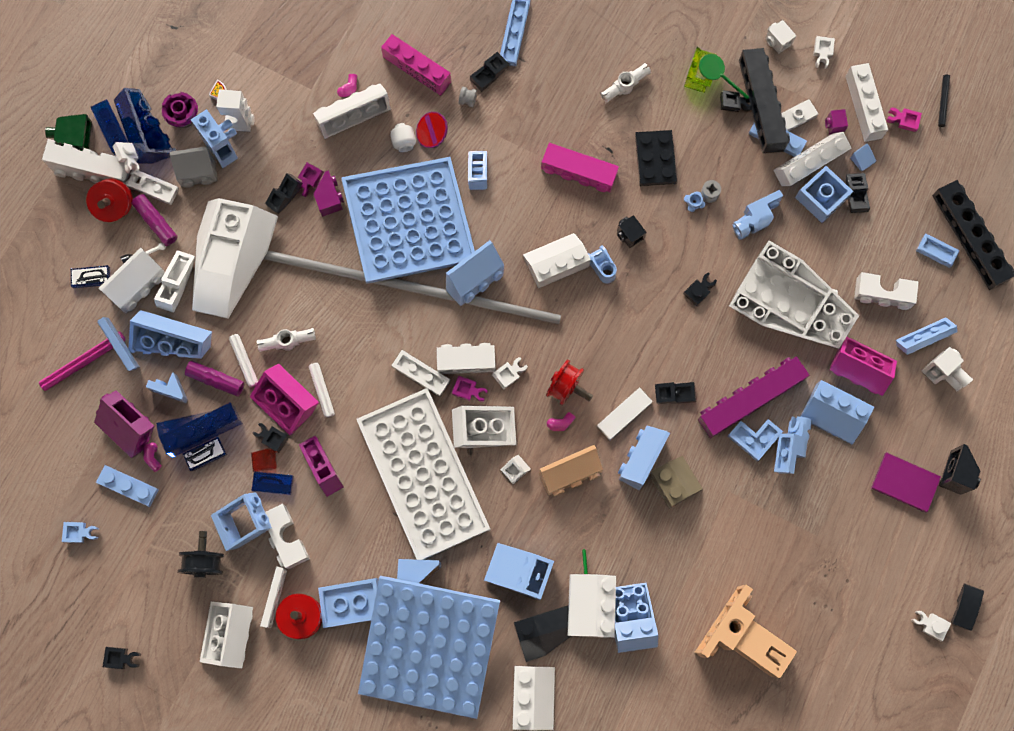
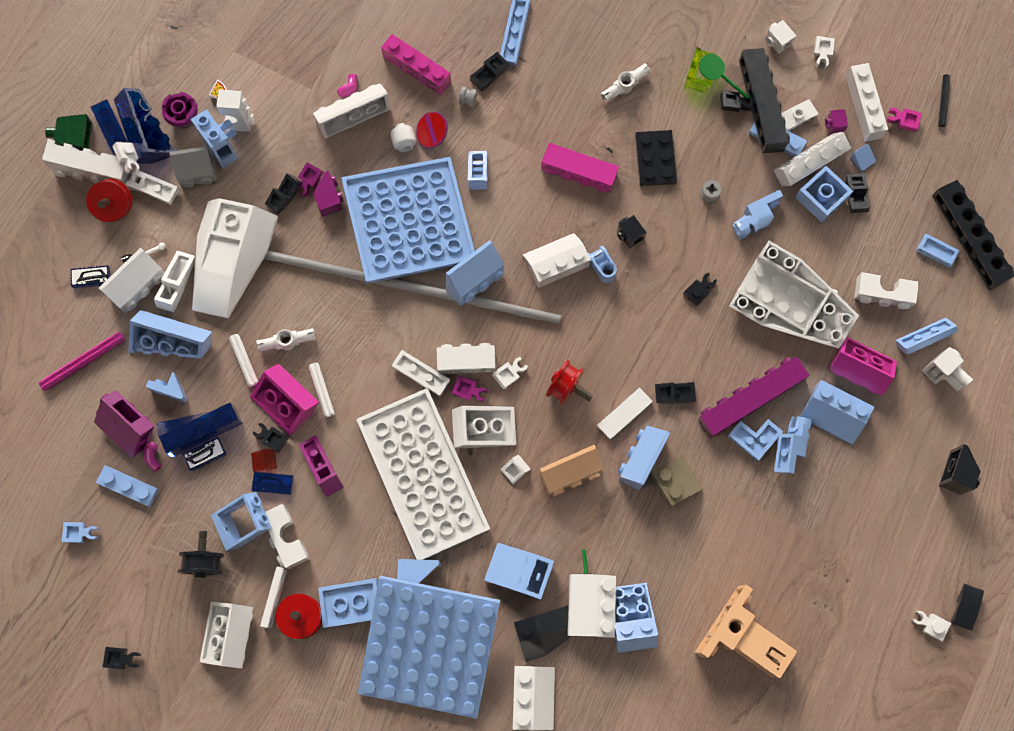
light blue tile [97,317,140,371] -> none
magenta axle [131,194,178,246] -> none
magenta axle [185,360,244,397] -> none
dark pink arm [547,412,576,431] -> none
light blue plate [684,192,705,212] -> none
magenta tile [871,452,941,513] -> none

